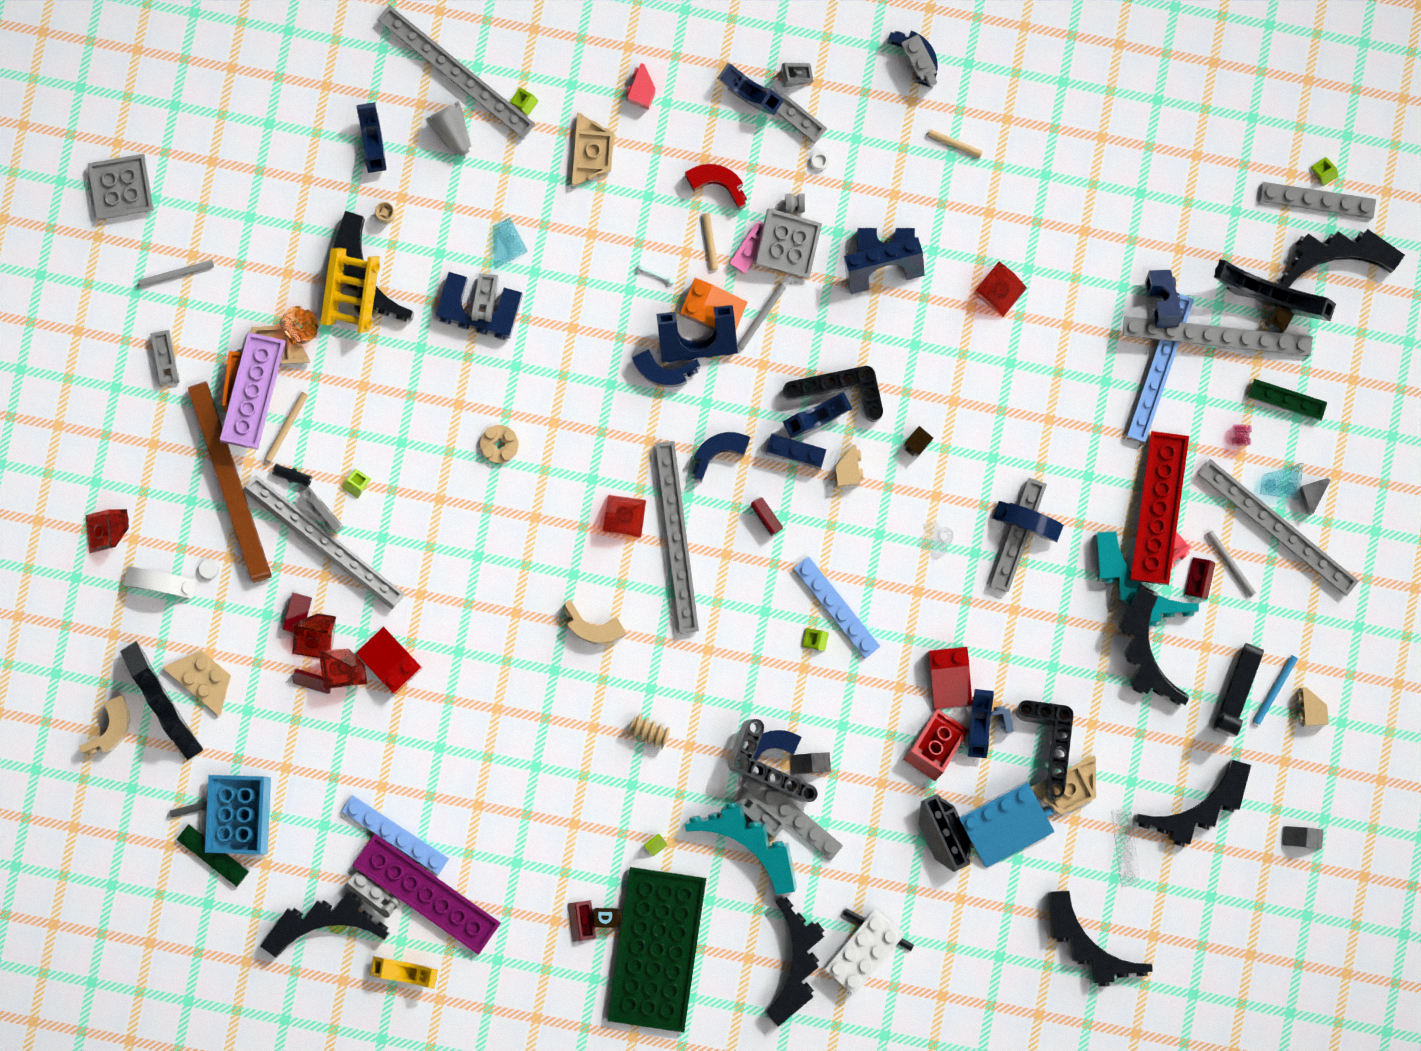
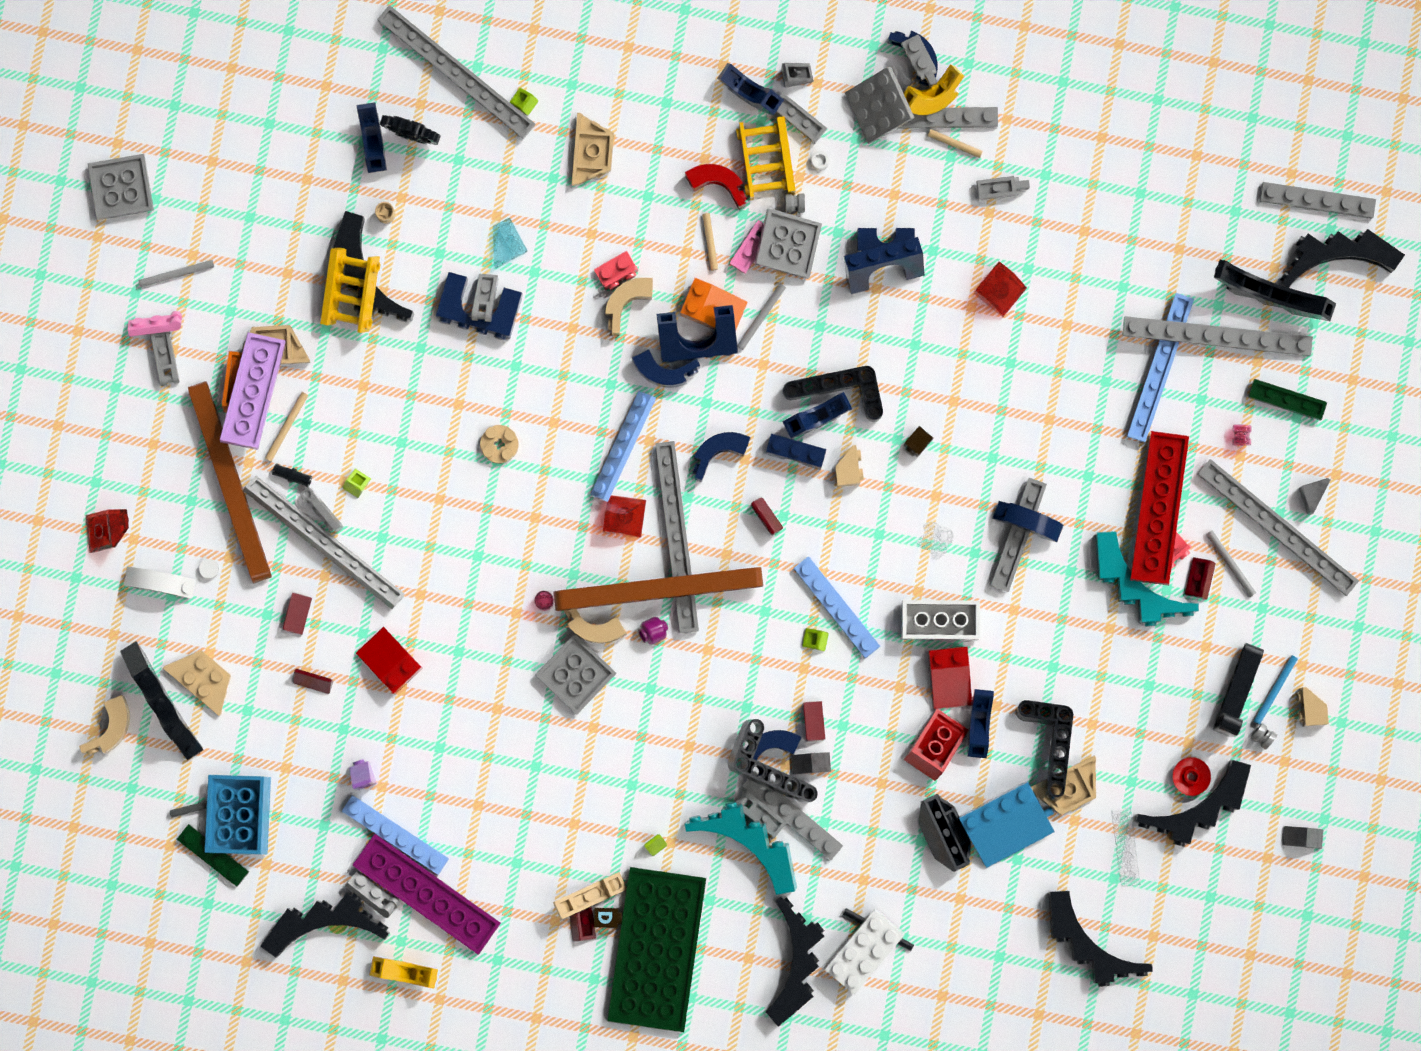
clear orange plate [279,306,319,345] -> none
clear red slope [292,613,336,660] -> none
clear red slope [319,649,367,689] -> none
light grey cone [425,101,472,157] -> none
coral slope [626,63,656,110] -> none
tan piece [627,714,670,750] -> none
light aqua hinge [637,265,674,285] -> none
sand blue bracket [991,706,1014,733] -> none
black arch [1118,584,1189,706] -> none
dark blue arch [1145,270,1184,328] -> none
clear light blue wing [1260,463,1304,500] -> none
dark brown brick [1265,305,1294,333] -> none
lime slope [1311,157,1339,186] -> none
none -> bright pink plate [128,311,182,337]
none -> medium lavender slope [350,759,377,790]
none -> black gear [379,115,441,145]
none -> clear pink wheel [534,591,554,611]
none -> light grey plate [535,634,617,715]
none -> dark orange beam [553,567,764,611]
none -> tan slope [553,872,627,920]
none -> light blue plate [590,391,656,502]
none -> coral bracket [594,251,638,290]
none -> tan arch [605,278,653,336]
none -> magenta head [638,617,668,645]
none -> yellow fence [736,116,796,200]
none -> dark red slope [803,701,826,741]
none -> light grey plate [845,66,915,144]
none -> light grey plate [897,107,998,129]
none -> white brick [901,600,980,641]
none -> yellow arch [904,64,965,115]
none -> light grey hinge [976,176,1030,201]
none -> red dish [1172,757,1211,796]
none -> light grey wheel [1250,723,1278,750]

